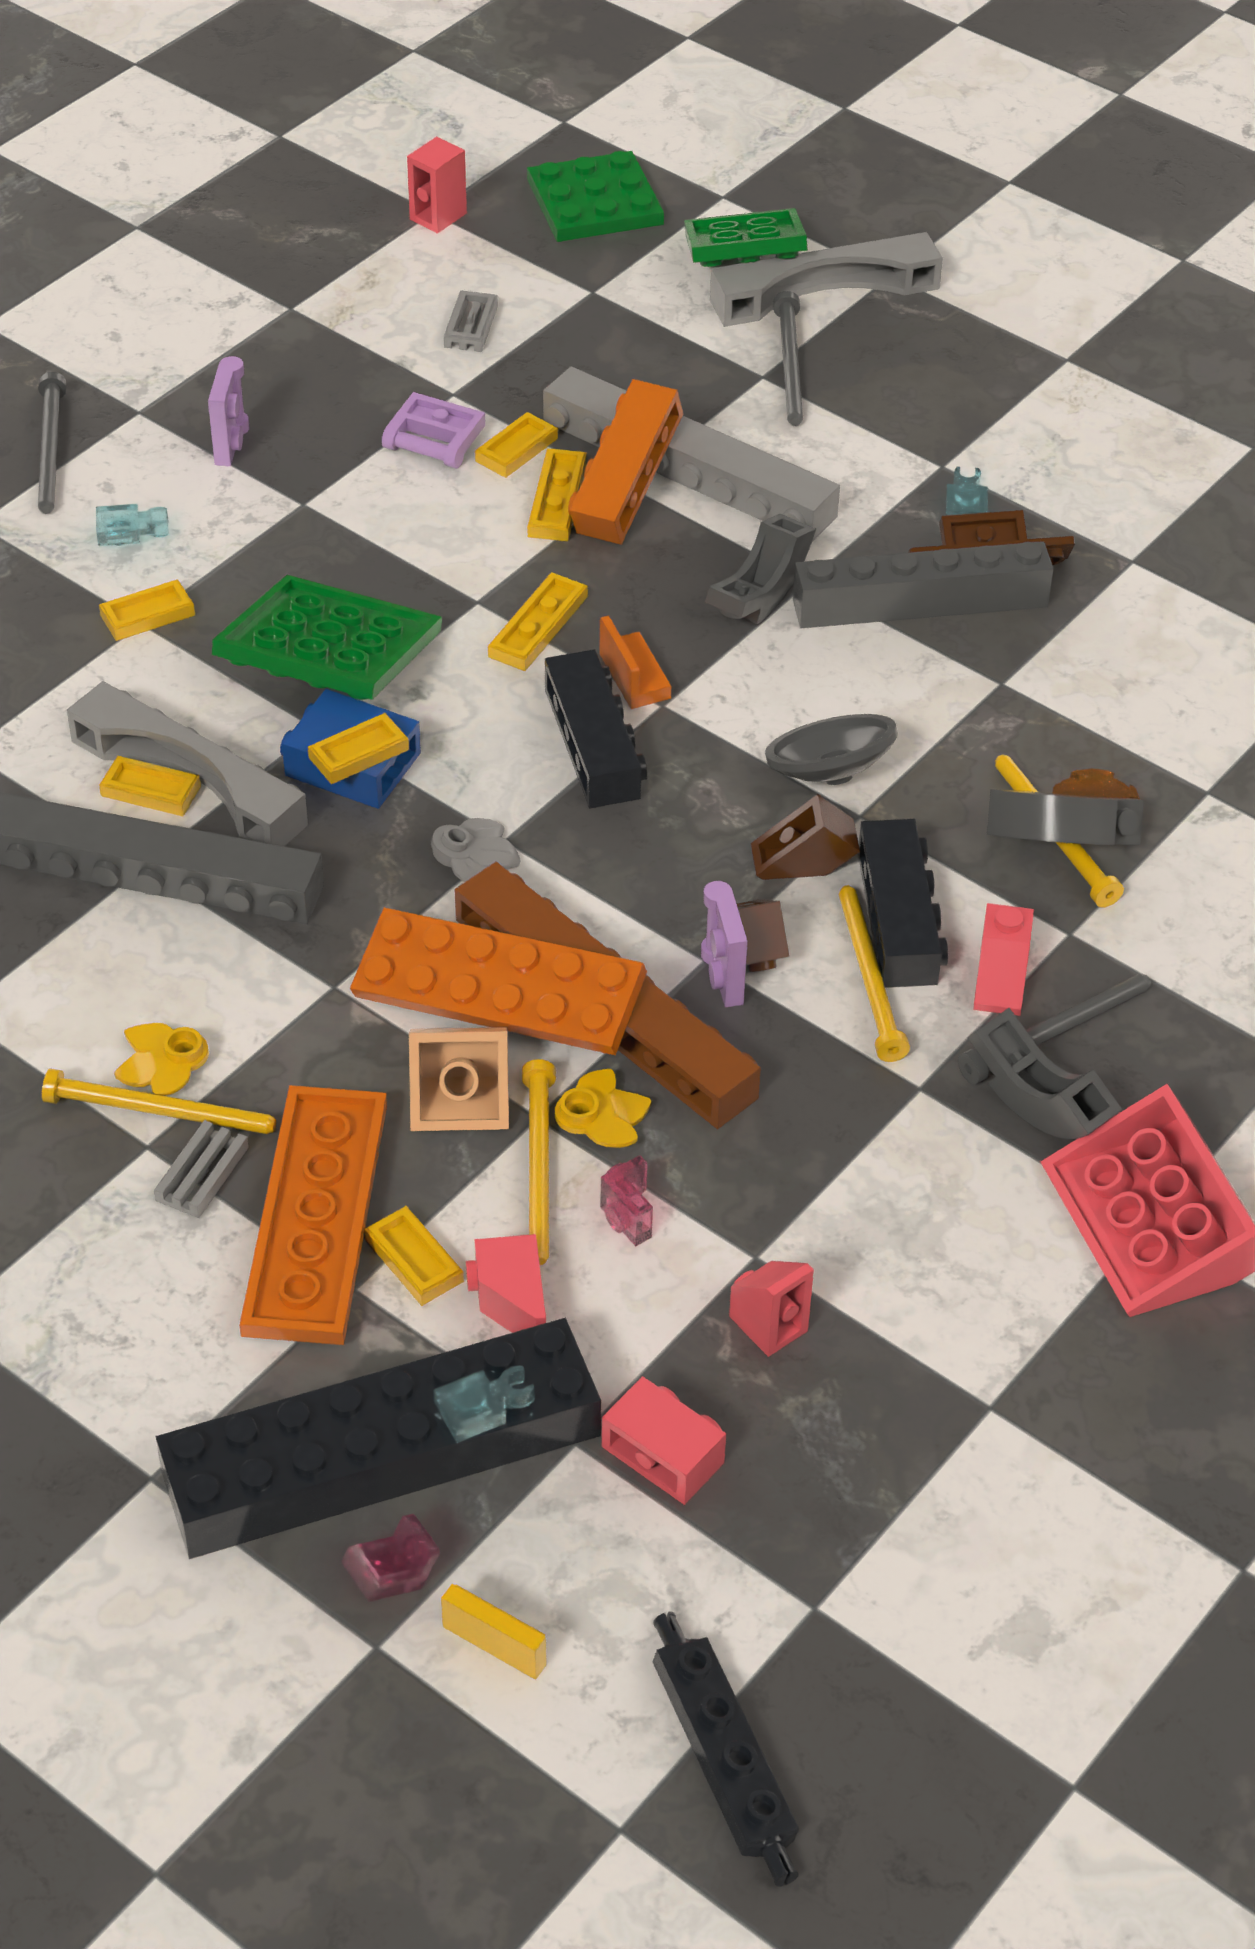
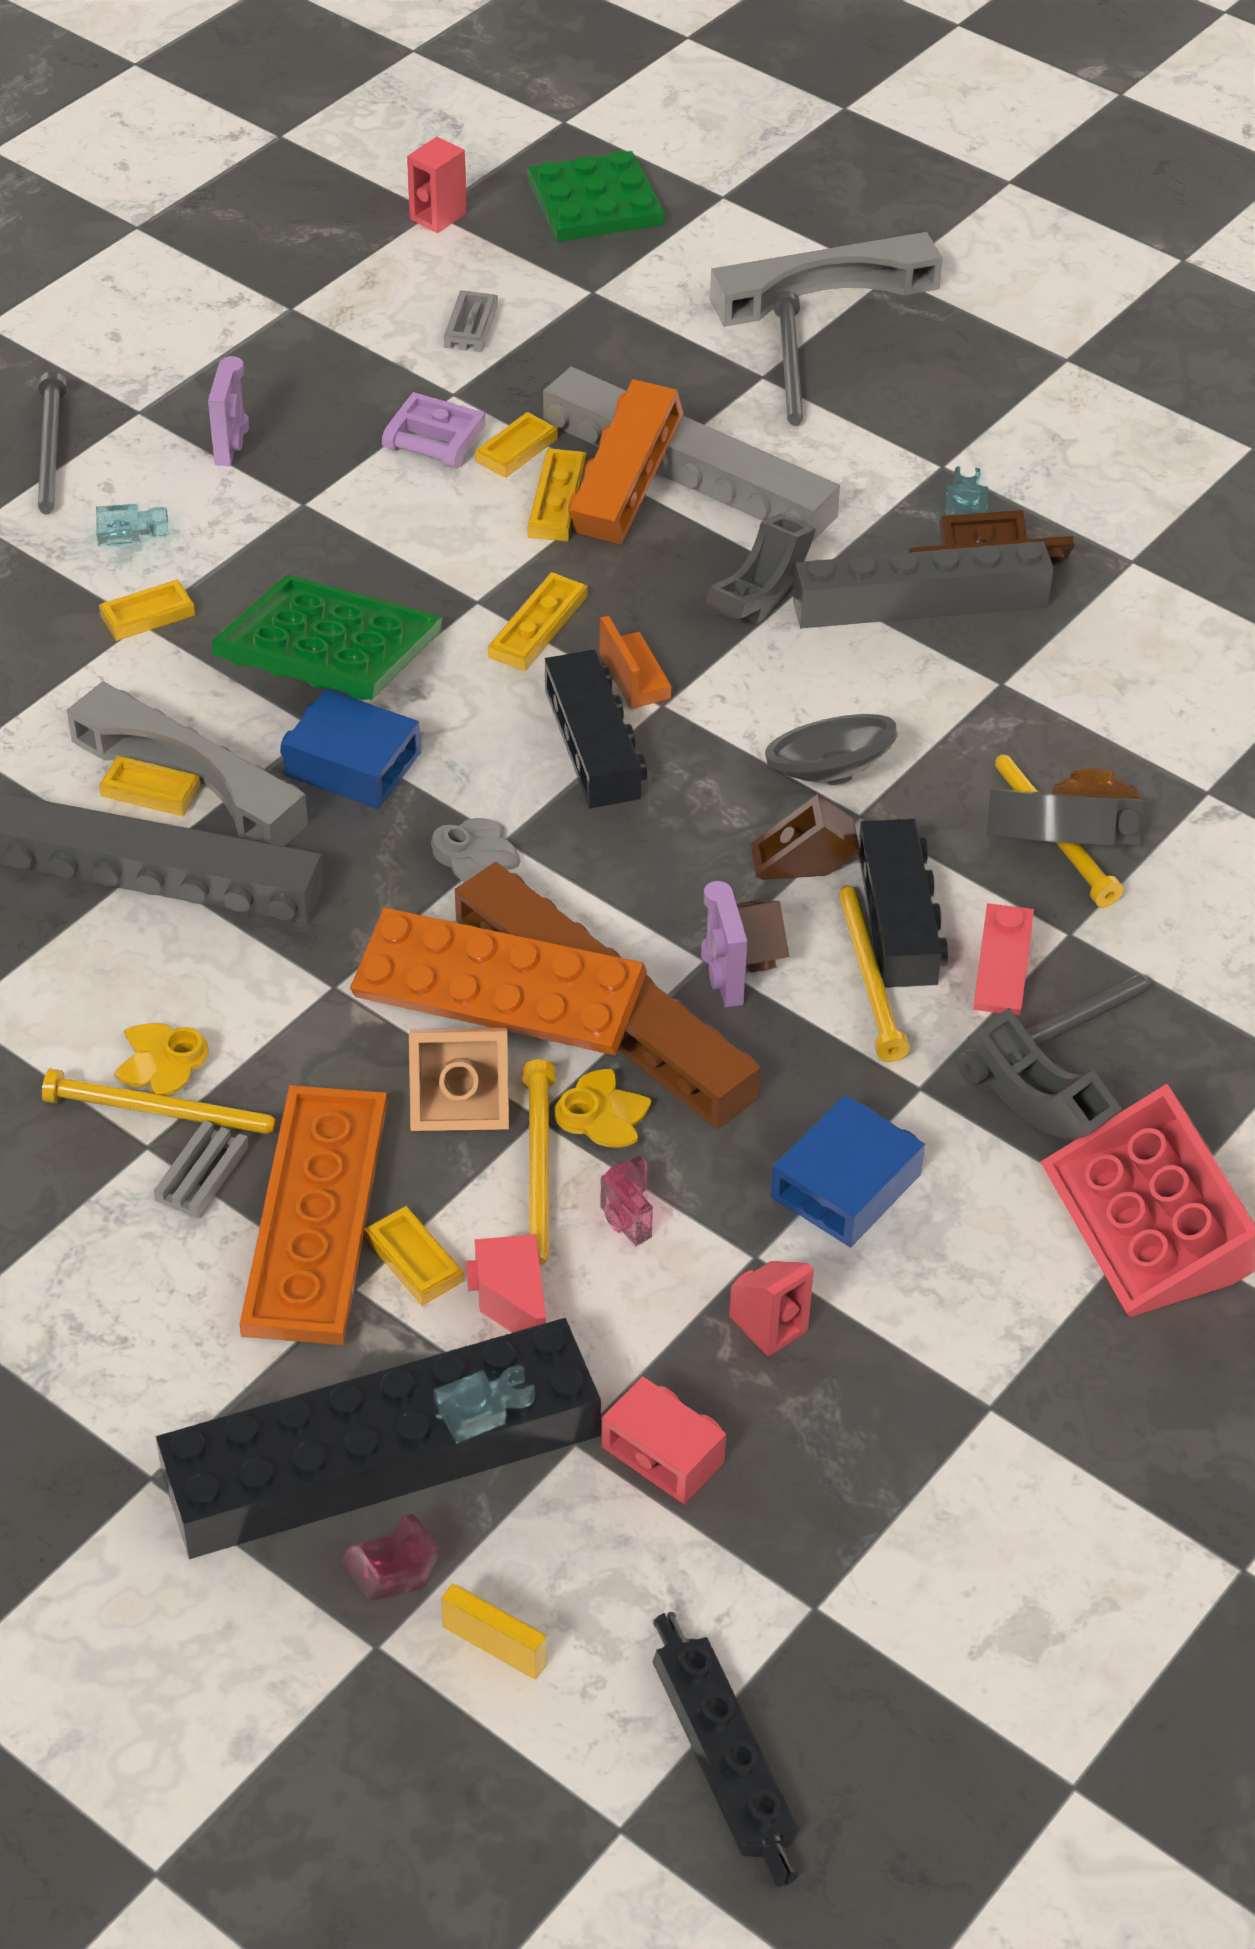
yellow tile [308,713,409,784] -> none
green plate [684,208,808,267] -> none
none -> blue brick [771,1095,925,1248]

